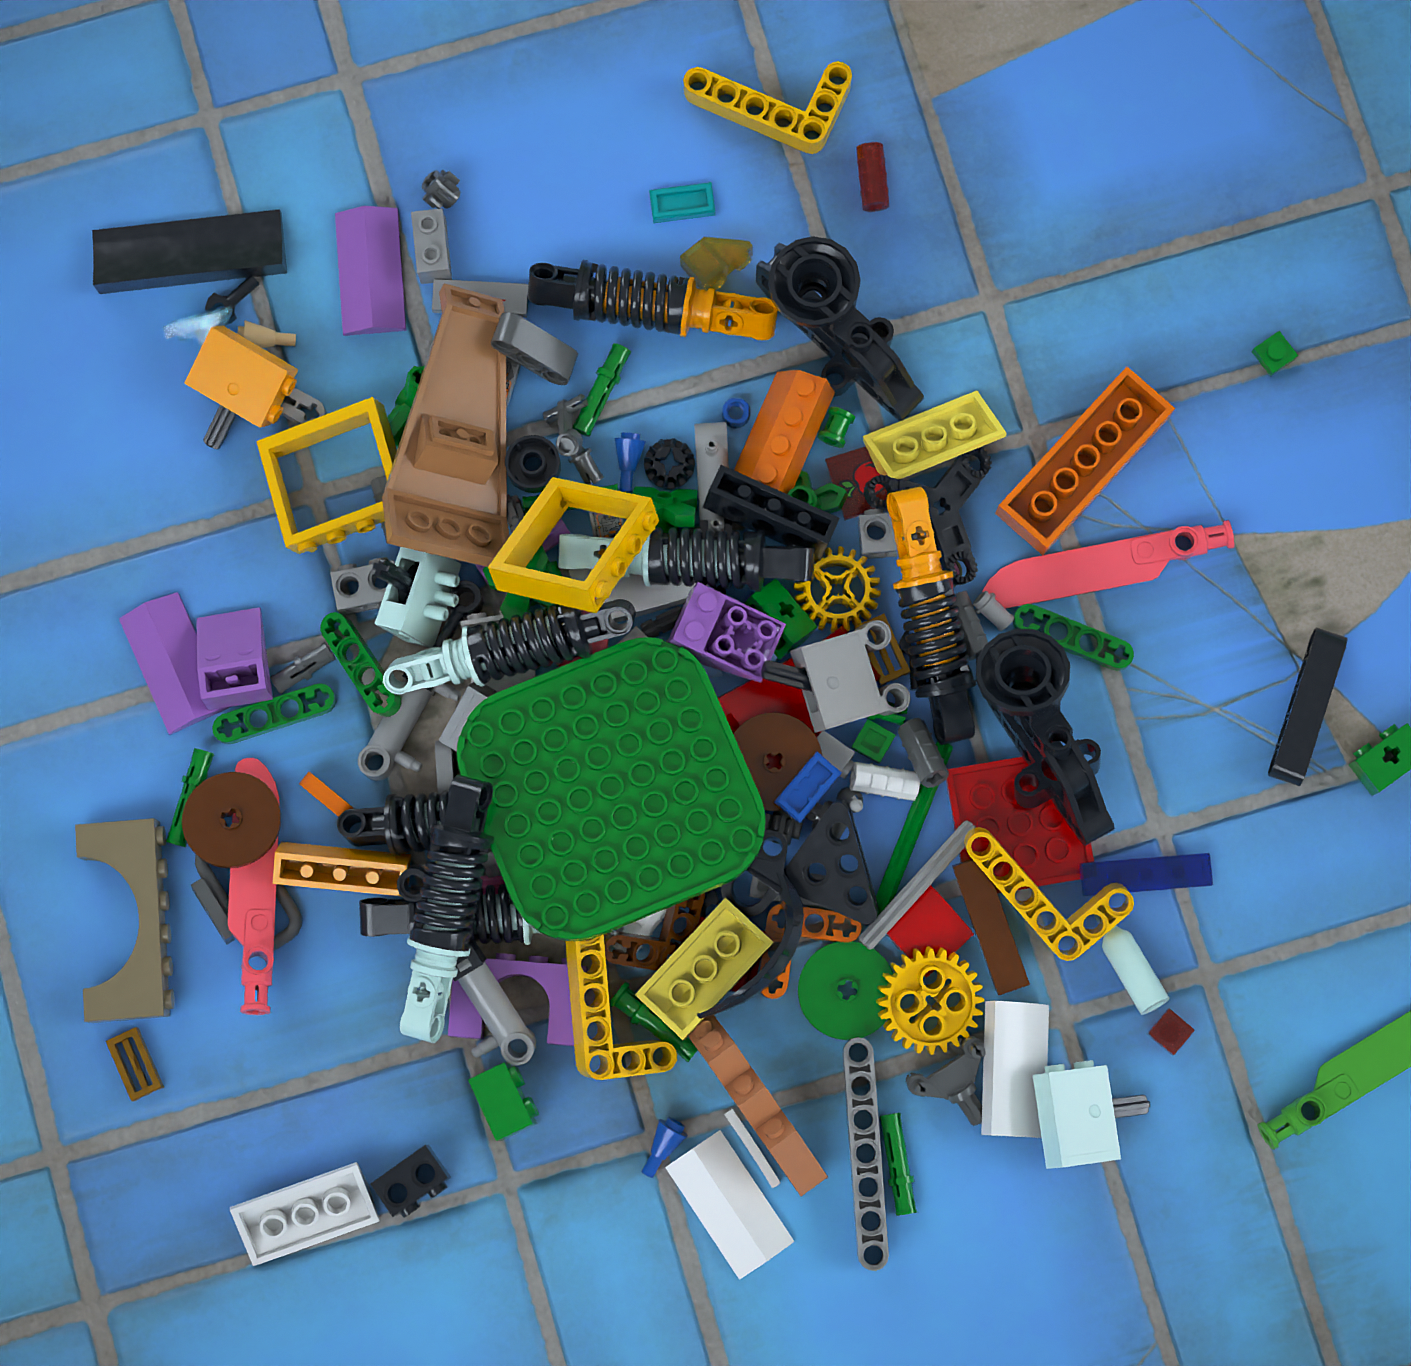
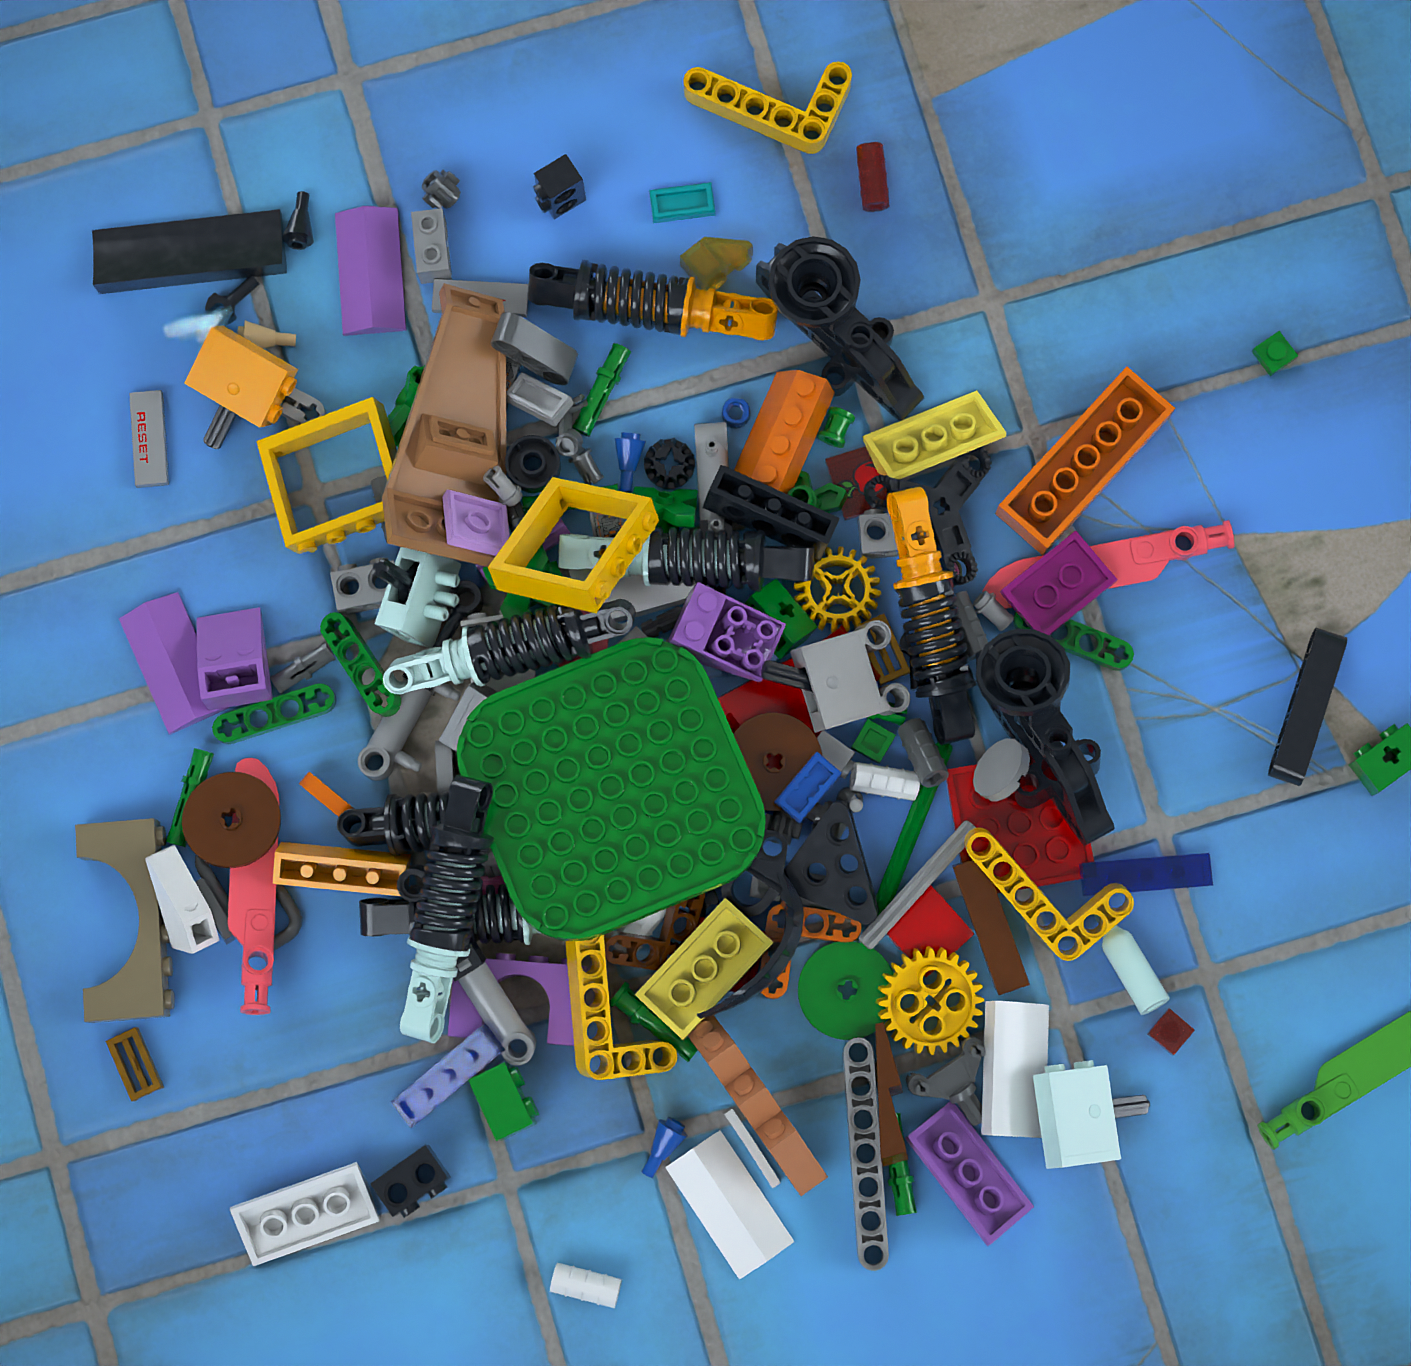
none -> light grey tile [129,390,169,488]
none -> white slope [145,845,220,954]
none -> black cone [282,191,314,250]
none -> clear blue tile [391,1023,505,1128]
none -> lavender tile [442,489,510,556]
none -> light grey pin [483,466,522,507]
none -> light grey tile [506,372,574,427]
none -> black brick [533,154,586,220]
none -> white axle [550,1263,622,1308]
none -> reddish brown slope [875,1022,909,1167]
none -> medium lavender slope [905,1102,1034,1246]
none -> light grey tile [973,738,1030,802]
none -> magenta plate [1000,530,1118,636]

